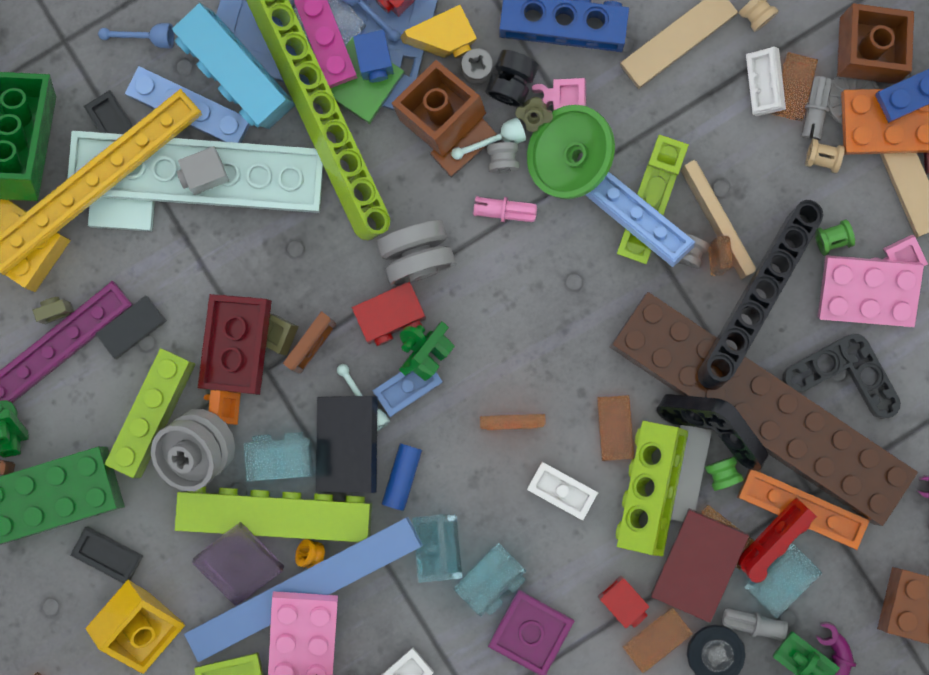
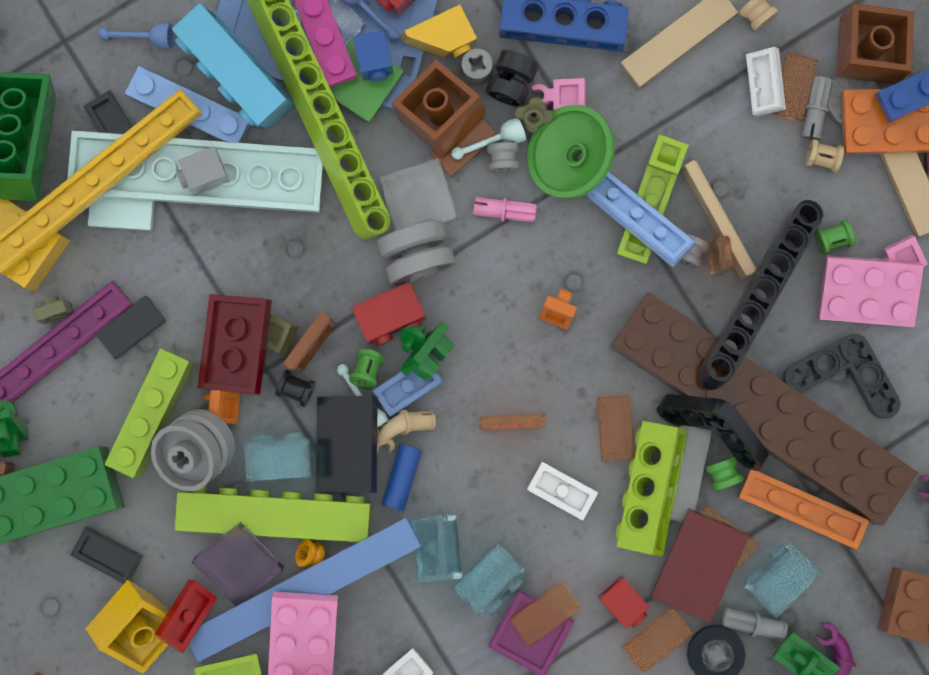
red plate [738,498,817,583] -> none
none -> red plate [154,579,217,653]
none -> black bush [275,370,316,407]
none -> bright green bush [349,349,385,390]
none -> tan piece [377,410,436,454]
none -> clear plate [379,158,458,231]
none -> clear orange tile [510,581,581,646]
none -> orange tile [538,288,577,330]

